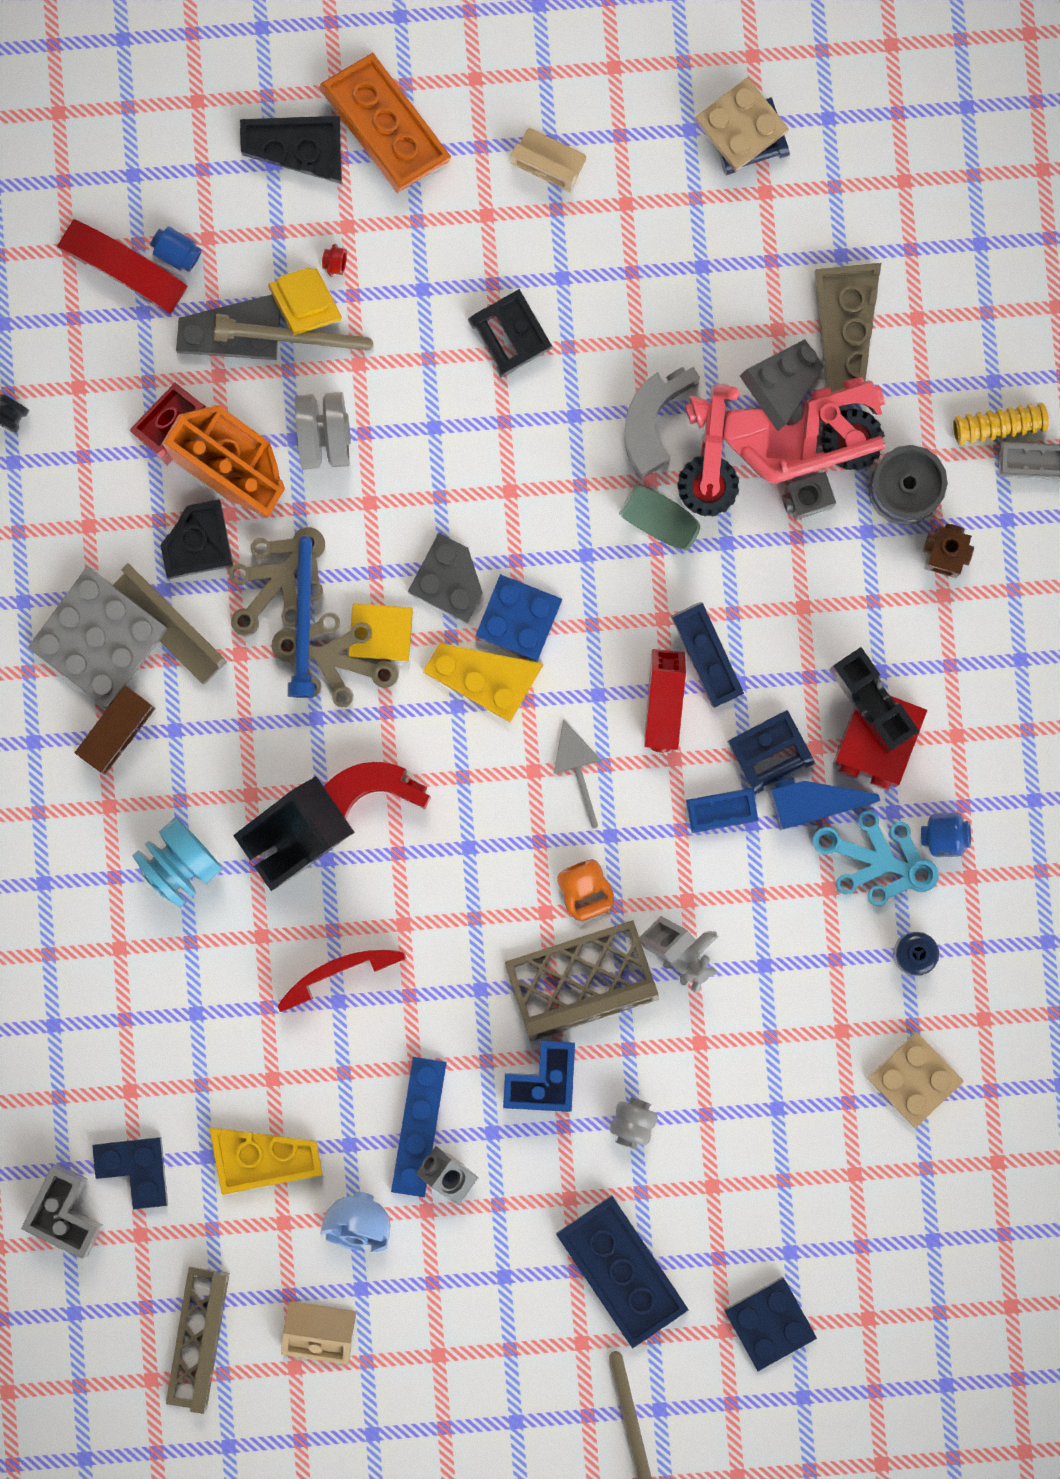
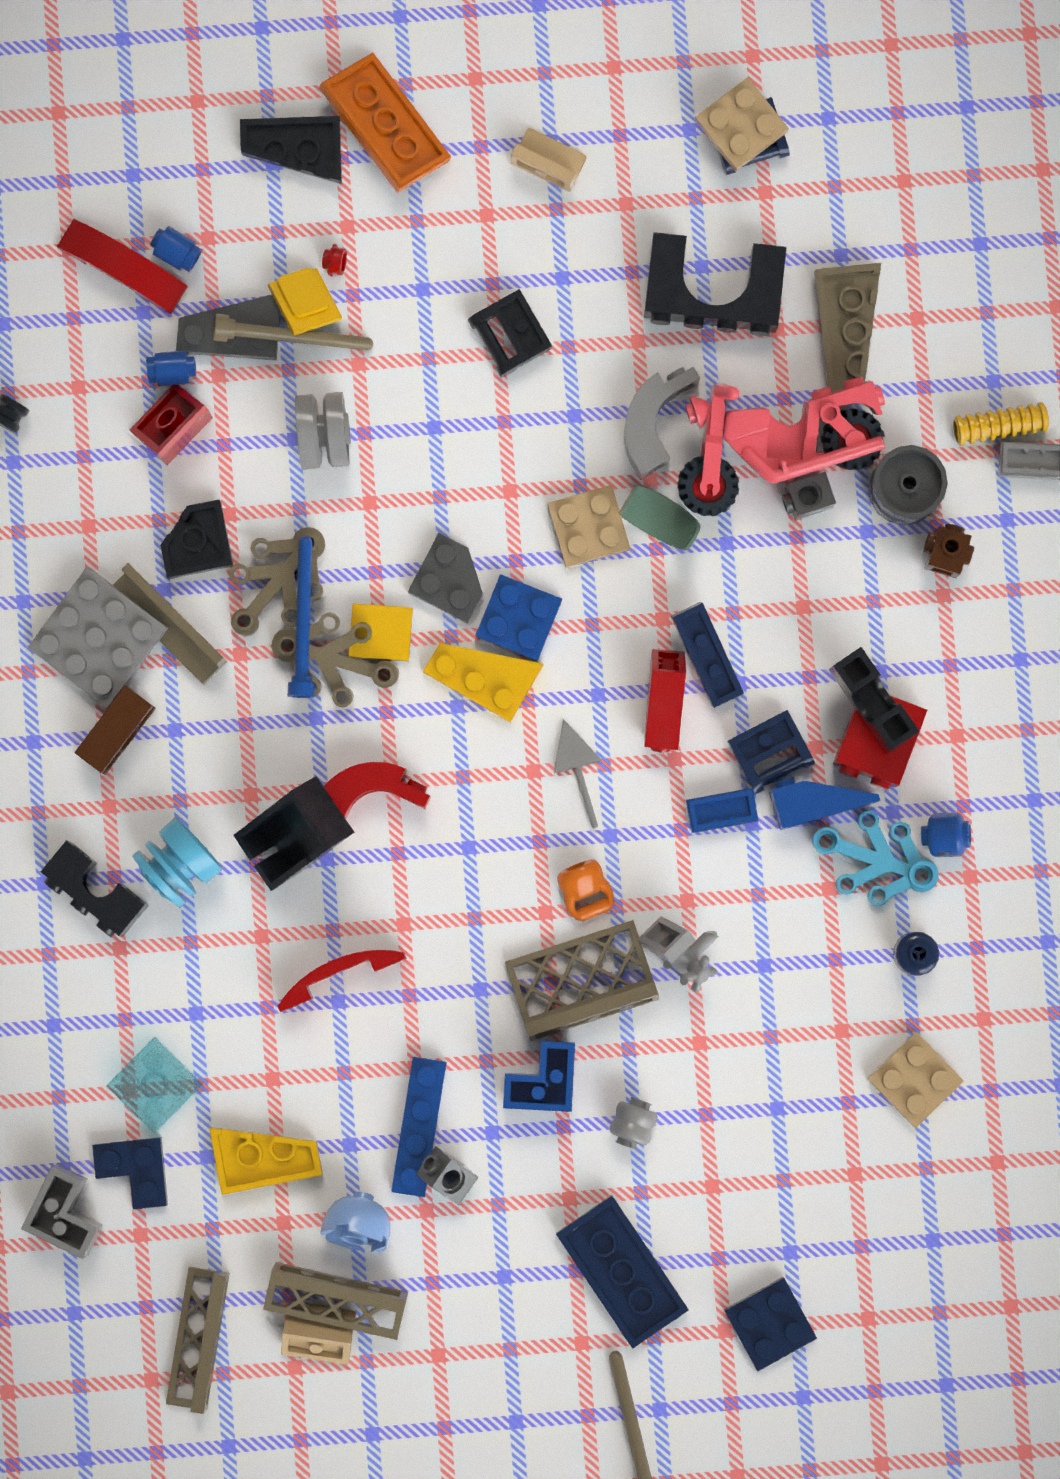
orange wedge [162,405,285,517] -> none
dark grey wing [739,339,824,431] -> none
none -> black arch [40,840,149,938]
none -> clear light blue plate [106,1037,204,1134]
none -> blue brick [146,350,196,386]
none -> dark tan fence [263,1262,408,1340]
none -> tan plate [547,485,631,568]
none -> black arch [644,232,787,336]

